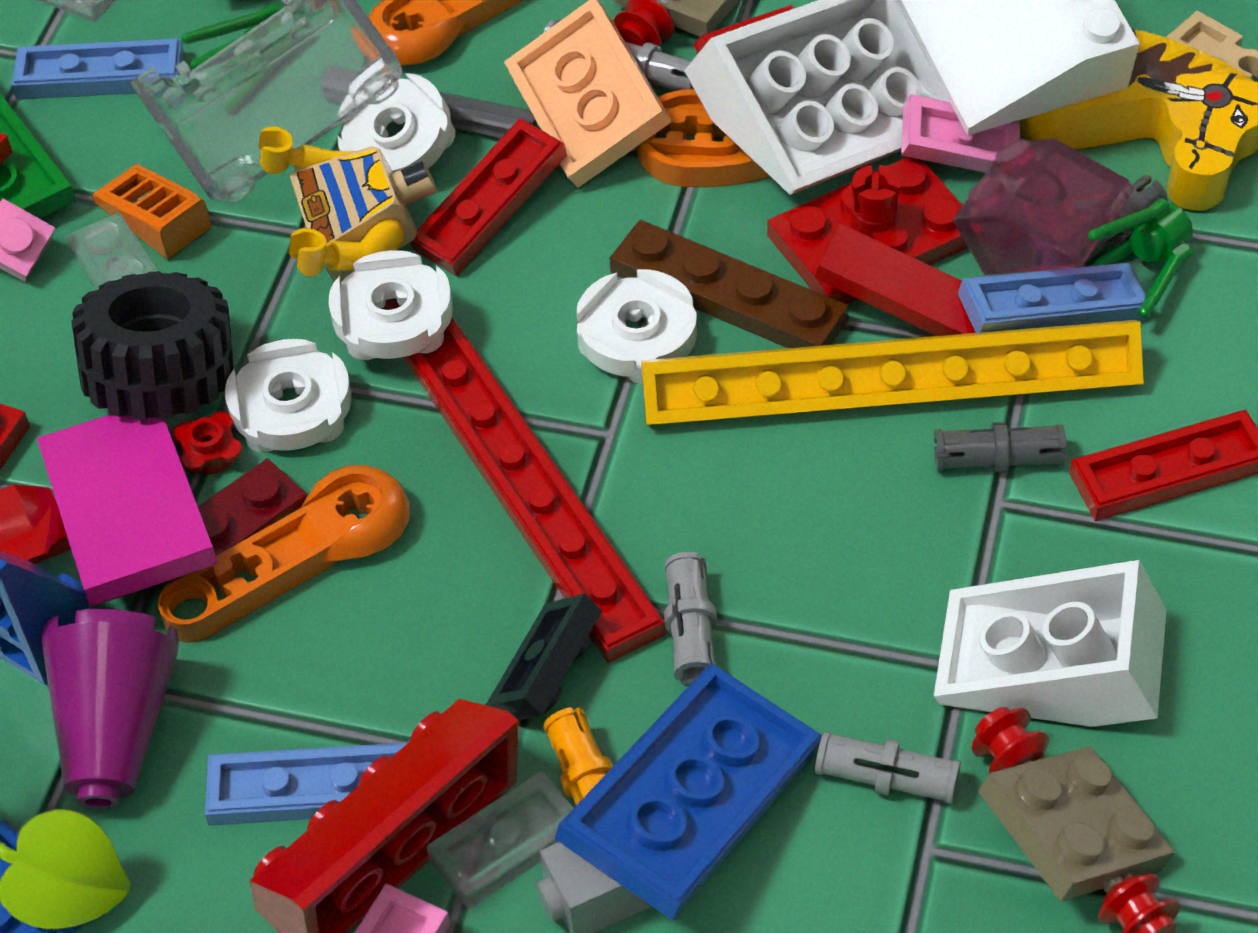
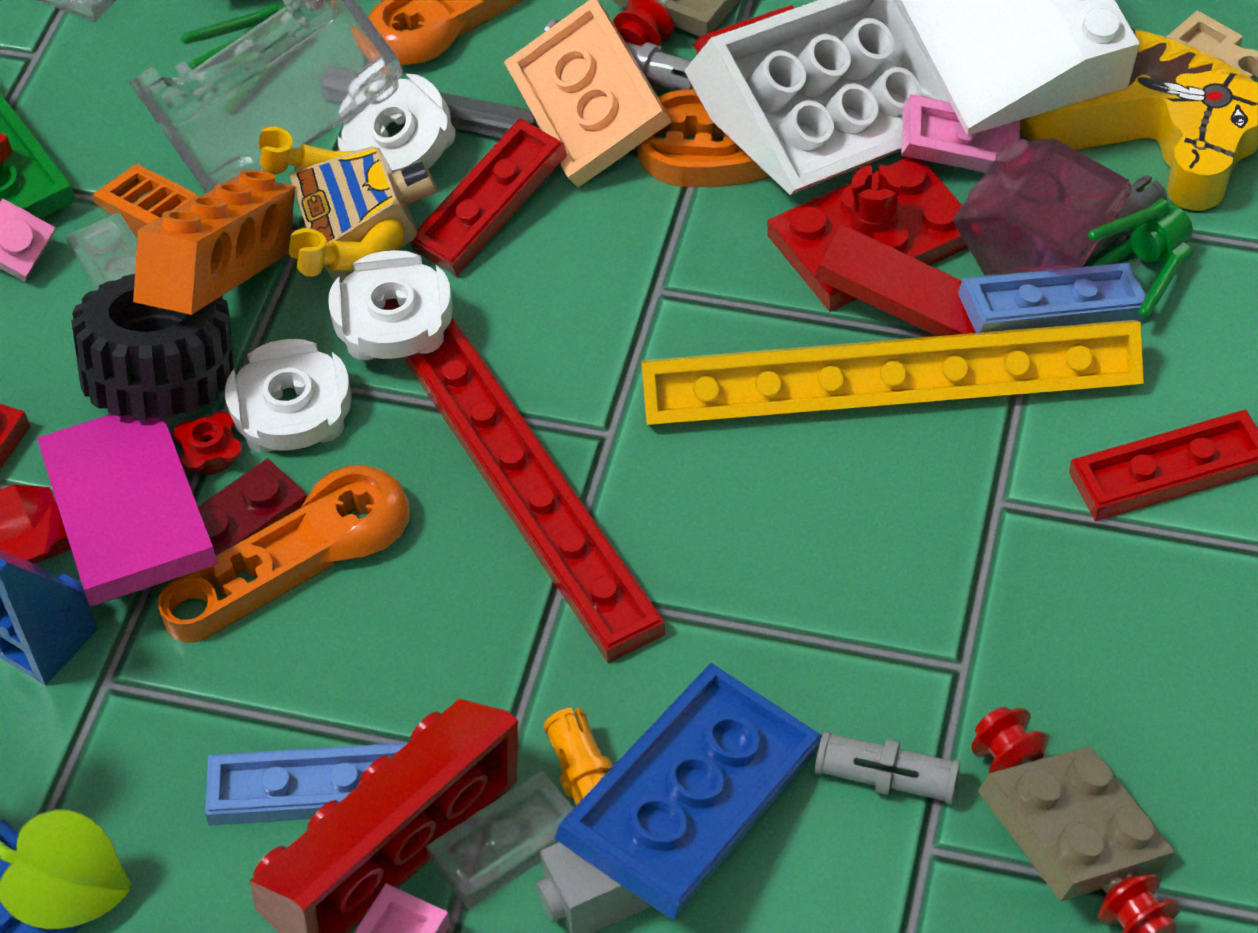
medium blue tile [11,38,185,99] -> none
magenta cone [41,609,179,808] -> none
black plate [486,593,602,720] -> none
white plate [577,270,697,384] -> none
reddish brown plate [610,219,849,348] -> none
light grey pin [664,551,717,685] -> none
dark grey pin [934,422,1066,473] -> none
white slope [934,560,1167,727] -> none
none -> orange brick [133,170,295,315]

